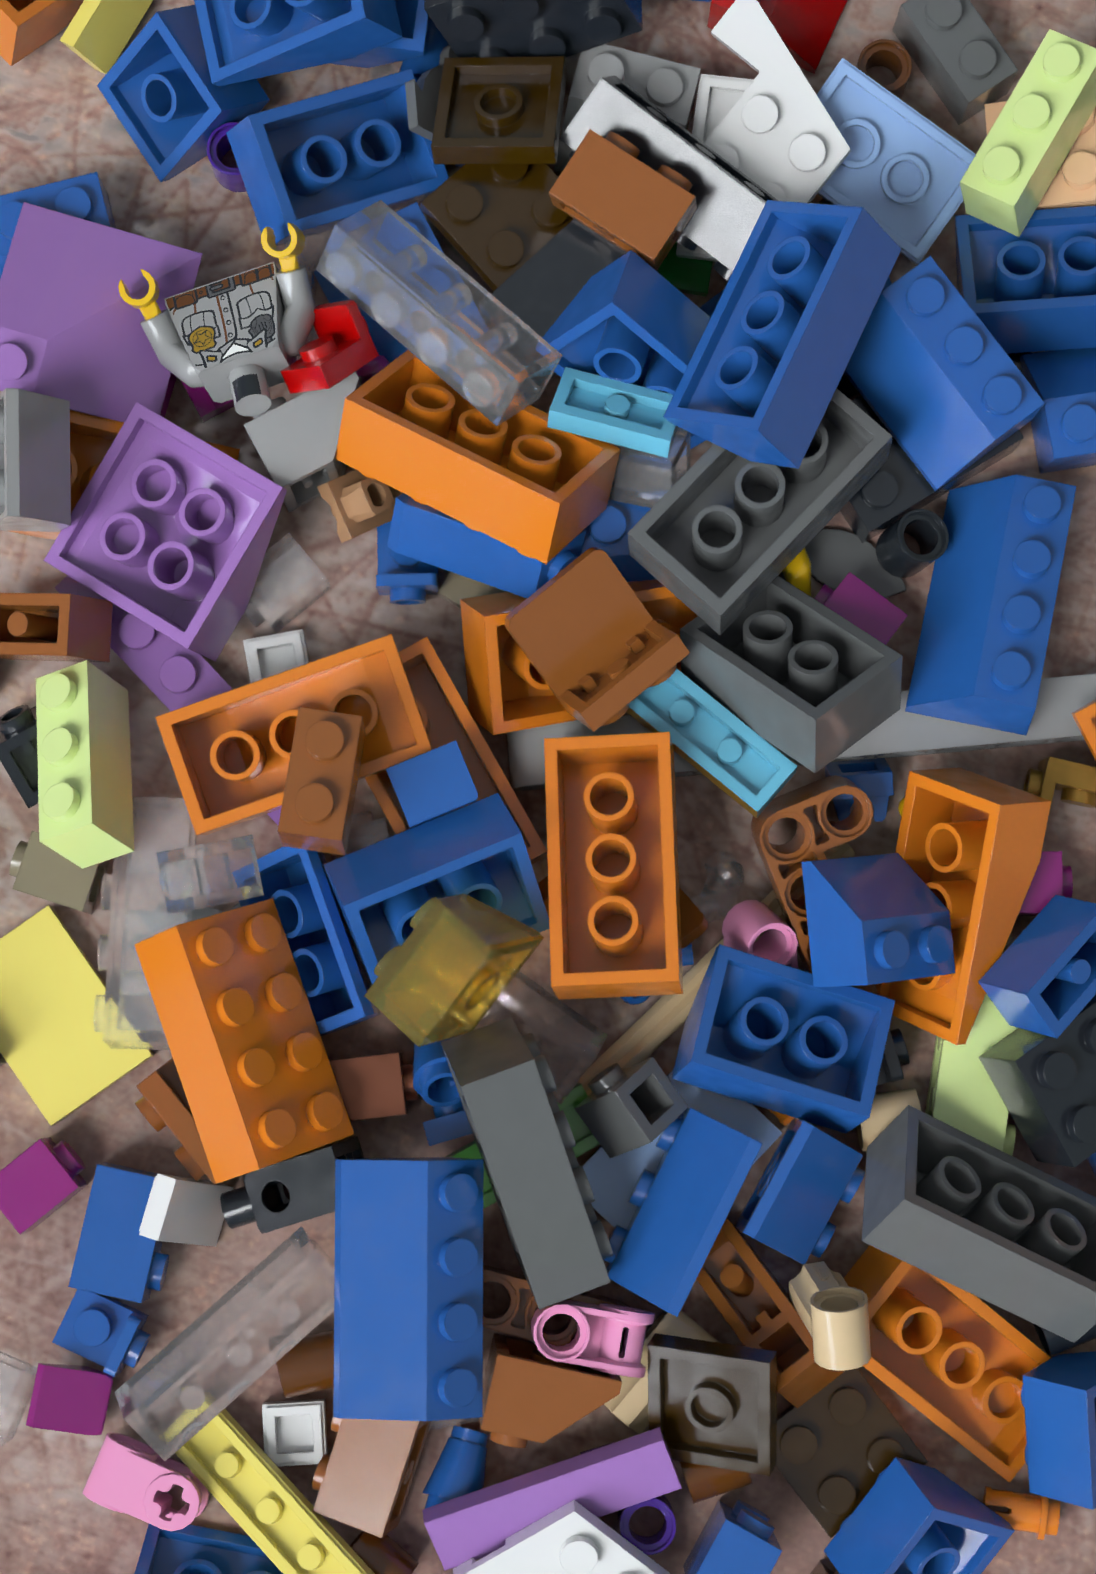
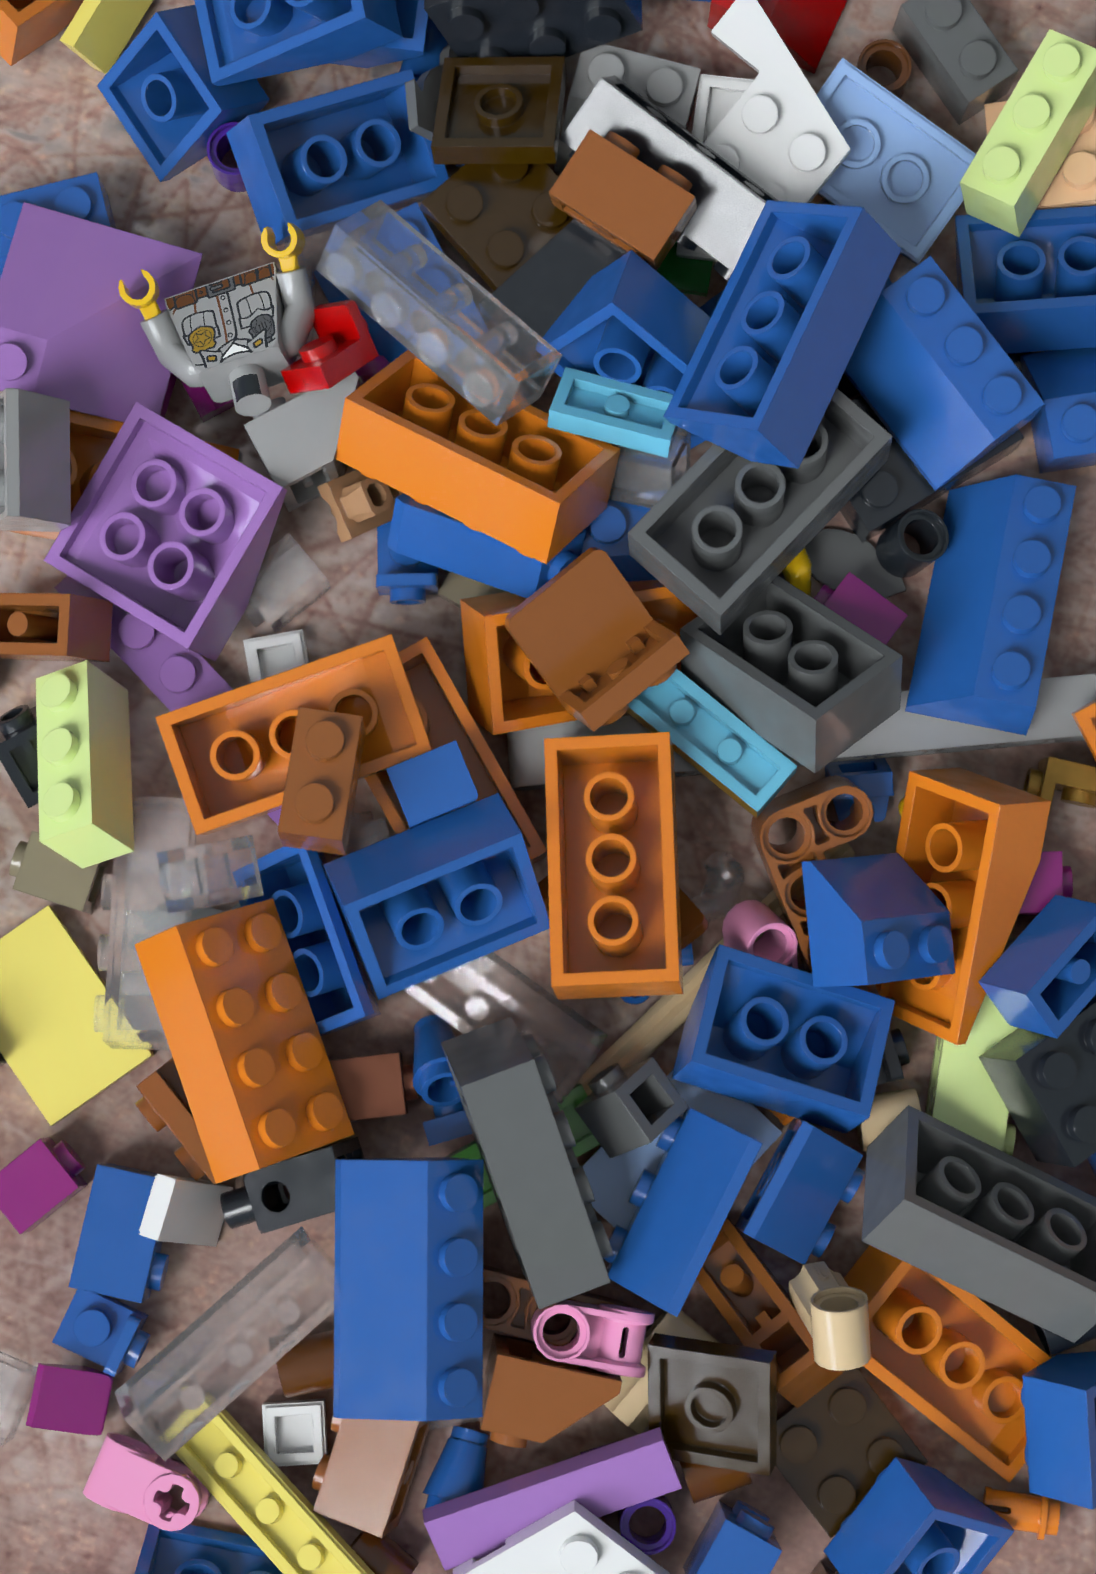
clear yellow slope [364,894,544,1047] -> none

